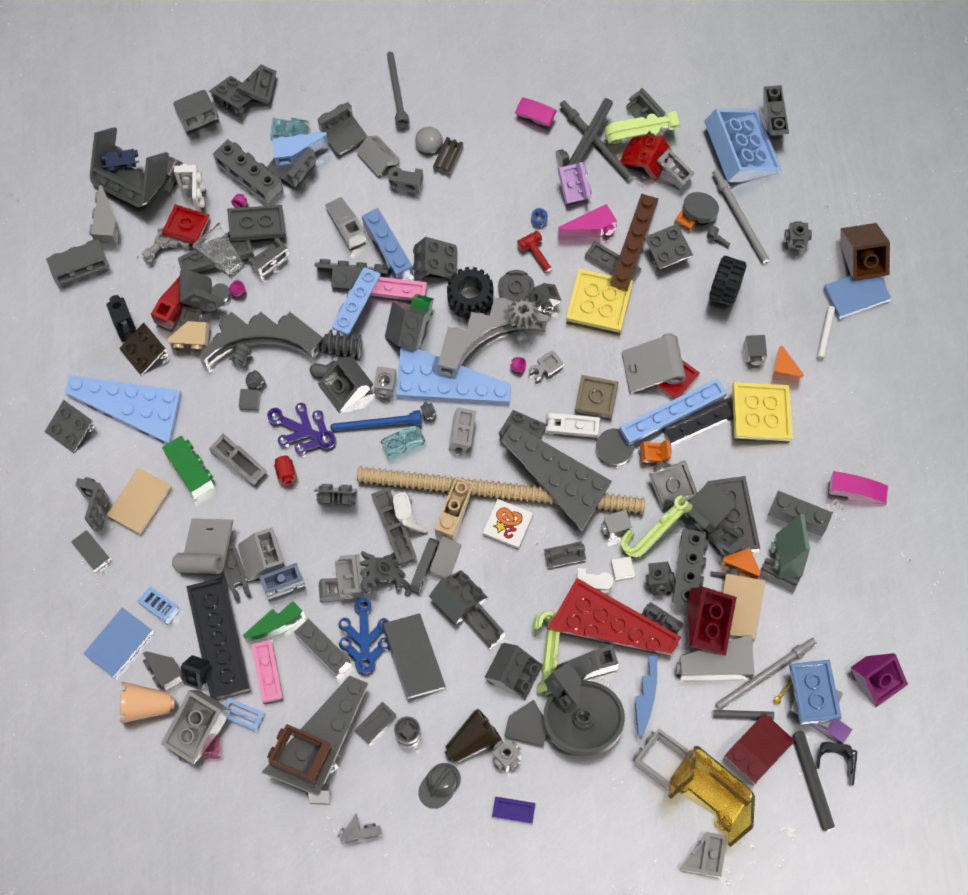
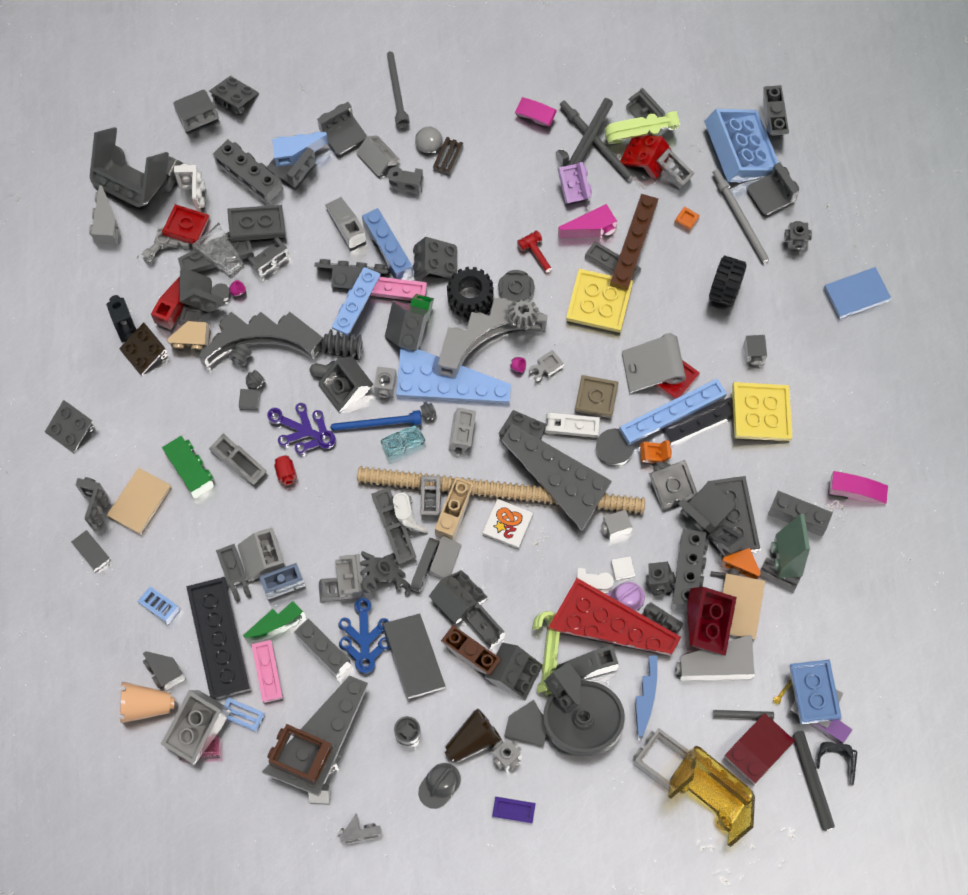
dark grey brick [46,239,109,285] -> none
light blue wing [65,375,181,444] -> none
medium blue tile [83,607,153,678] -> none
dark blue hinge [101,149,140,171] -> none
light grey door [172,518,234,574] -> none
black slope [181,655,210,690] -> none
dark pink hinge [231,194,247,208] -> none
dark grey wing [236,64,277,104] -> none
clear light blue slope [270,117,309,138] -> none
dark grey hinge [314,484,357,505] -> none
dark grey tile [354,701,397,745] -> none
dark grey brick [528,283,562,313] -> none
blue bush [531,208,548,226] -> none
dark grey hinge [544,541,586,568] -> none
yellowish green piece [621,495,692,557] -> none
dark grey hinge [644,224,693,269] -> none
light grey wing [681,832,727,878] -> none
dark grey tile [682,192,719,223] -> none
dark grey hand [707,226,731,247] -> none
light grey bar [715,637,817,710] -> none
orange slope [772,346,804,384] -> none
white bar [817,306,835,359] -> none
reddish brown slope [840,223,890,281] -> none
magenta slope [850,653,908,707] -> none
none -> flat silver slope [420,476,441,515]
none -> reddish brown slope [441,625,501,676]
none -> lavender piece [607,582,645,611]
none -> dark grey bracket [747,162,799,215]

